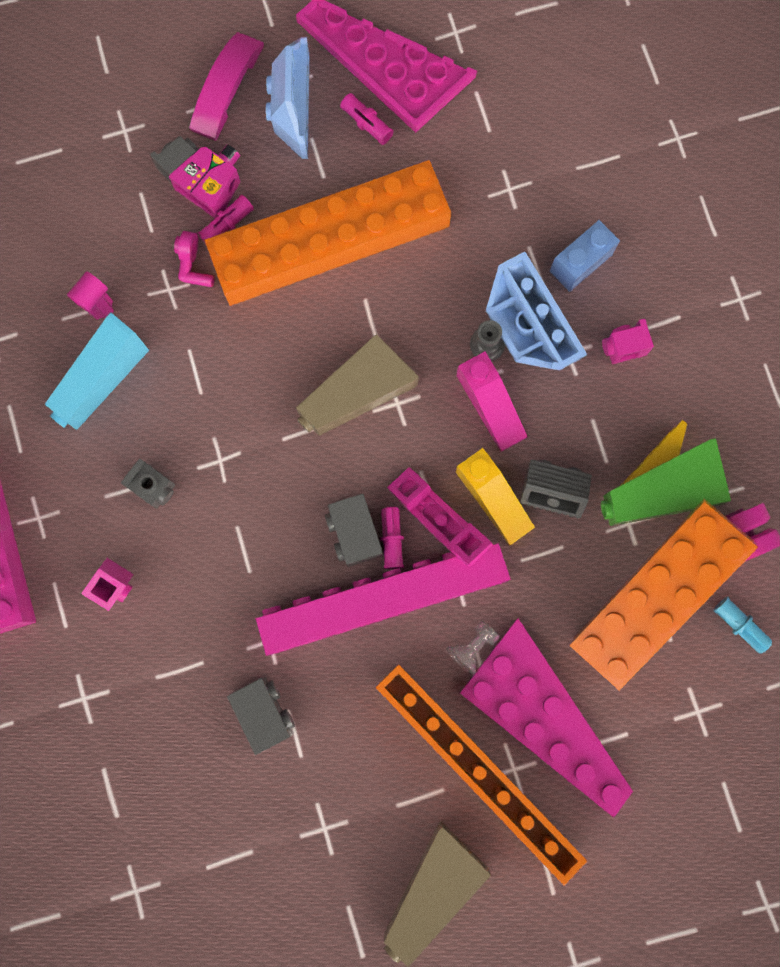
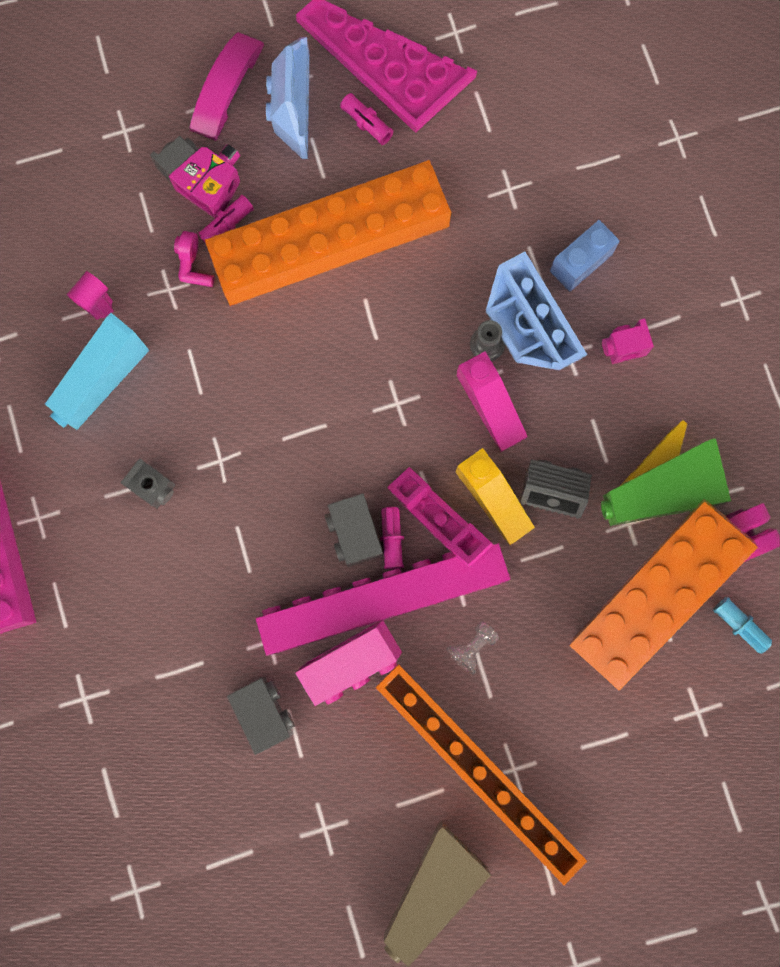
dark pink brick [81,558,134,611] -> none
dark tan slope [296,334,419,436] -> none
dark pink wing [460,618,633,818] -> none
none -> brick [295,619,402,706]

